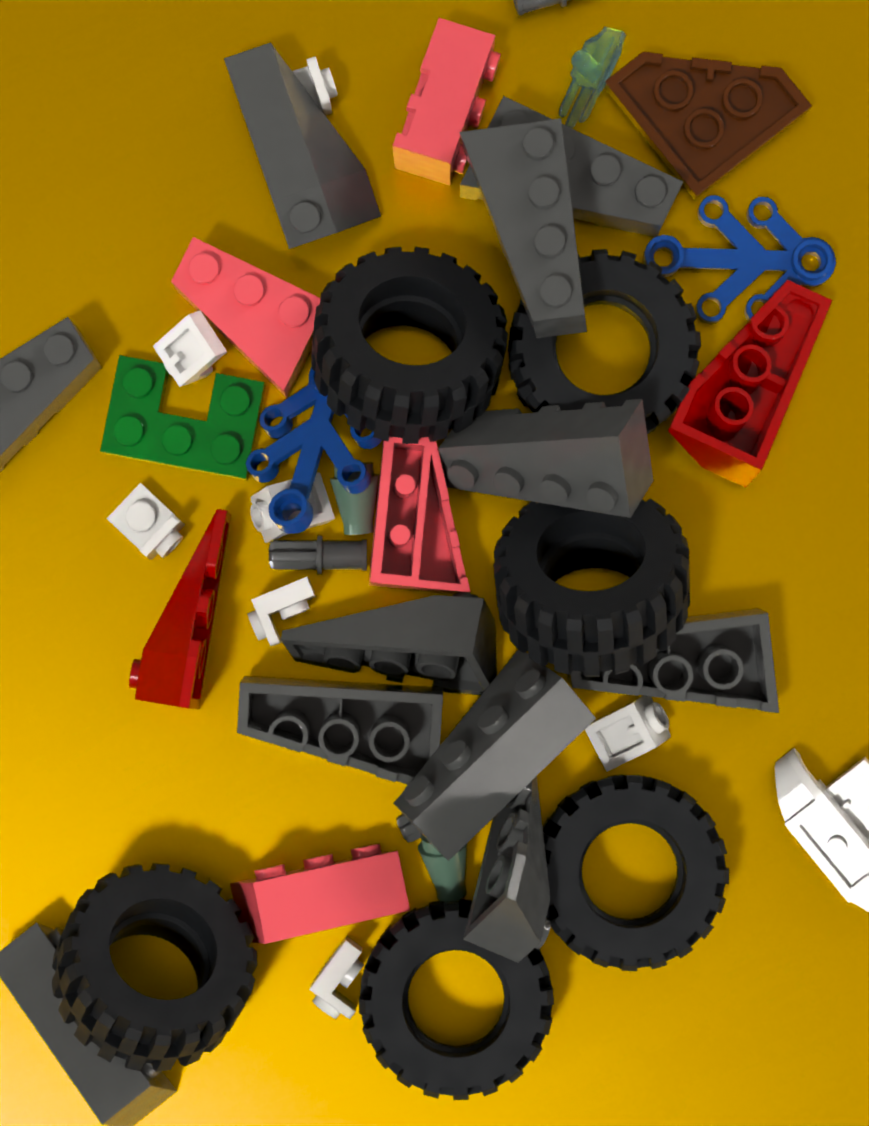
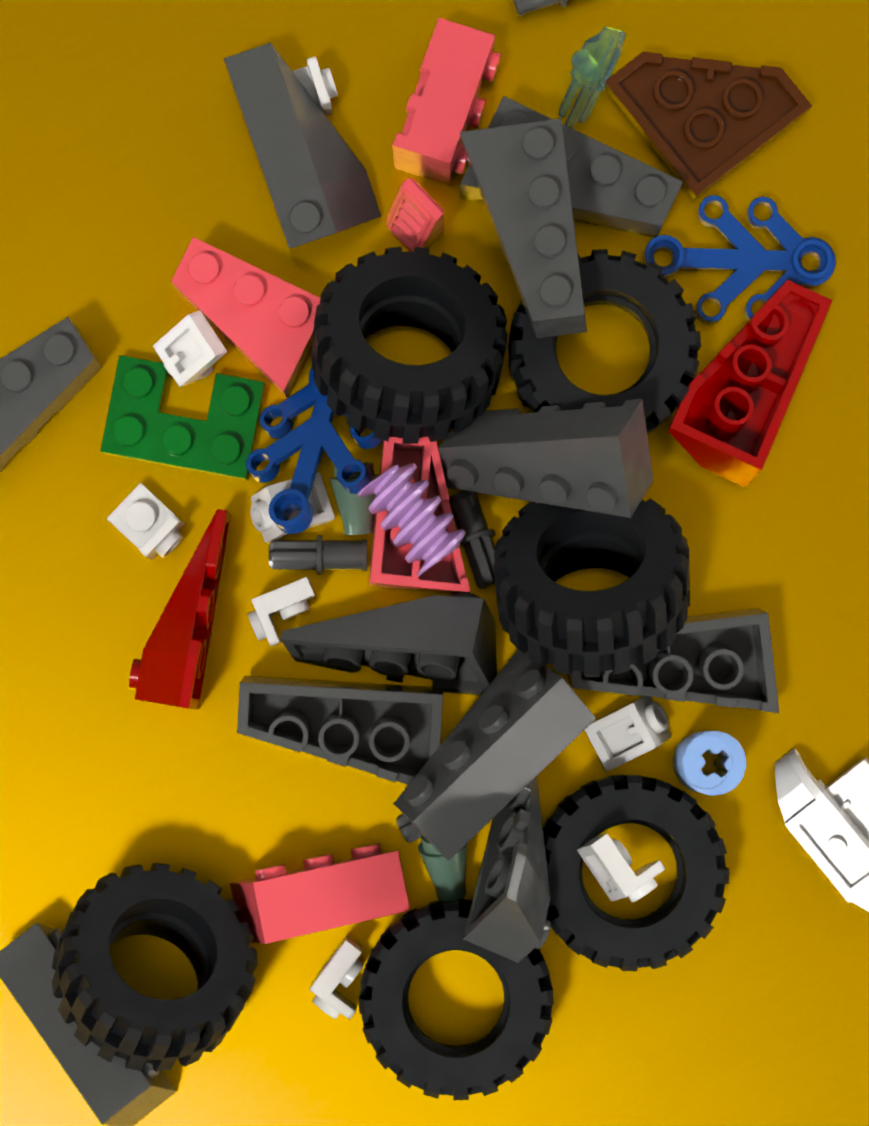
none -> lavender piece [357,463,466,577]
none -> coral slope [386,178,444,252]
none -> dark grey axle [449,491,496,589]
none -> white bracket [577,833,666,902]
none -> light blue piece [673,731,747,796]

